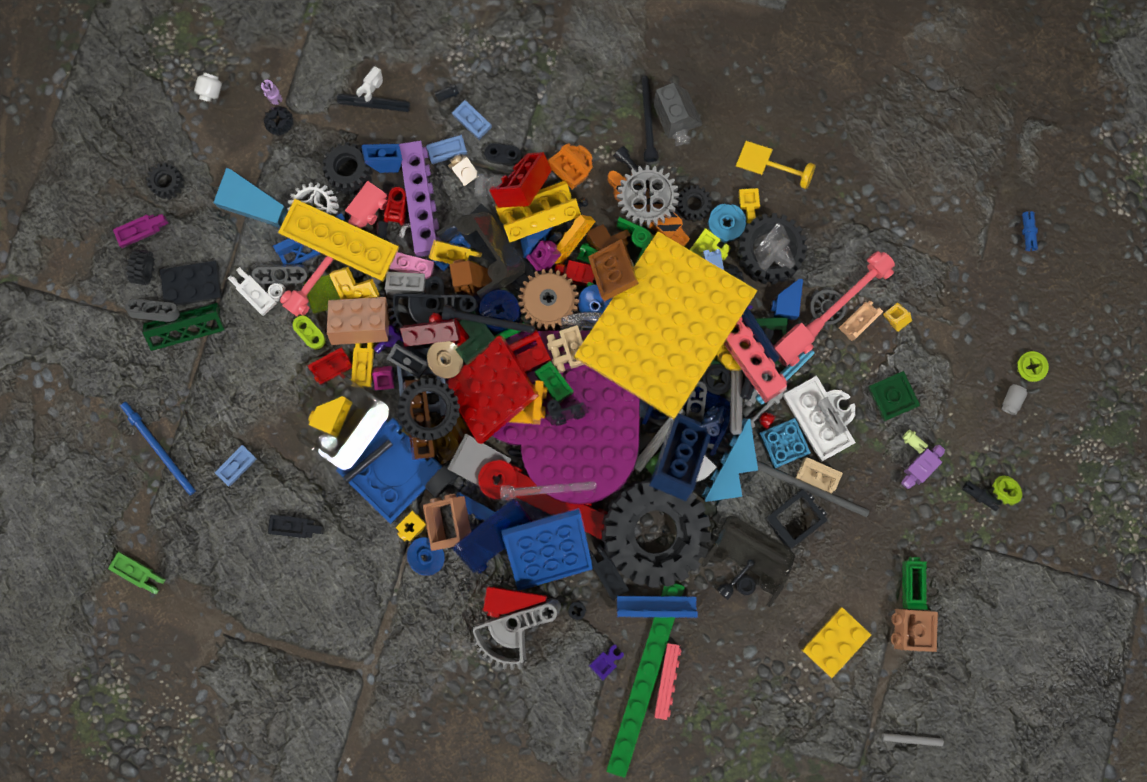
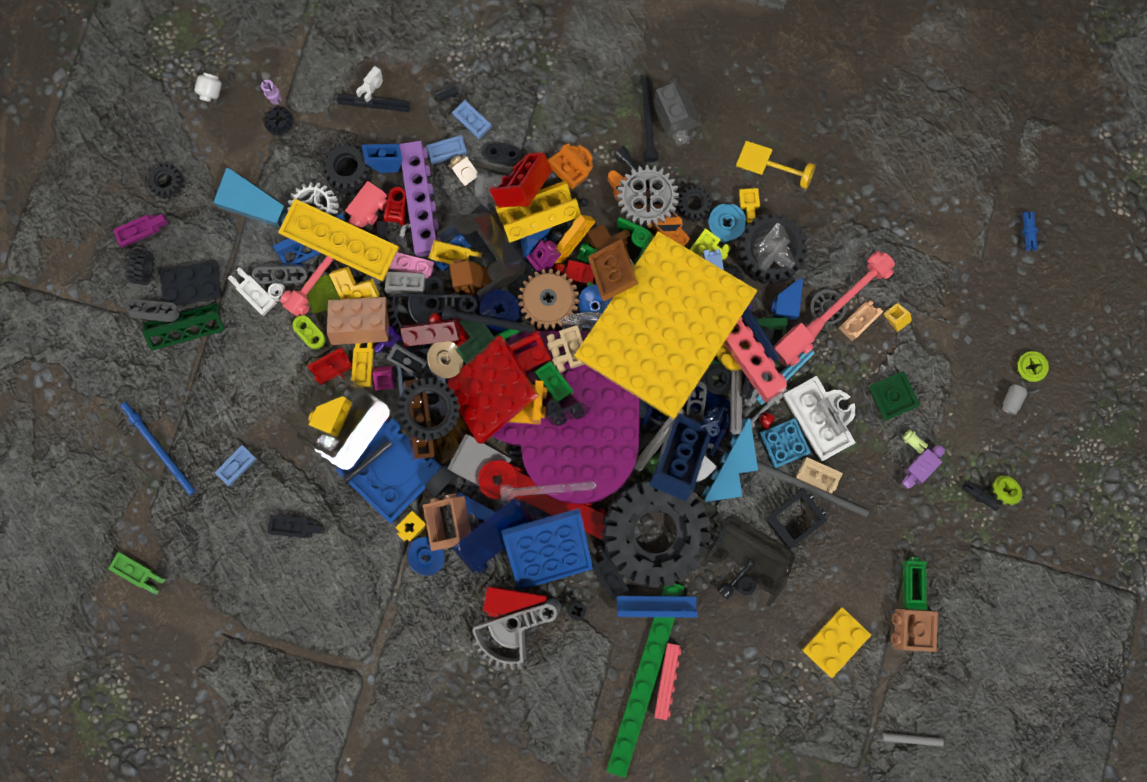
dark purple plate [588,645,624,680] -> none

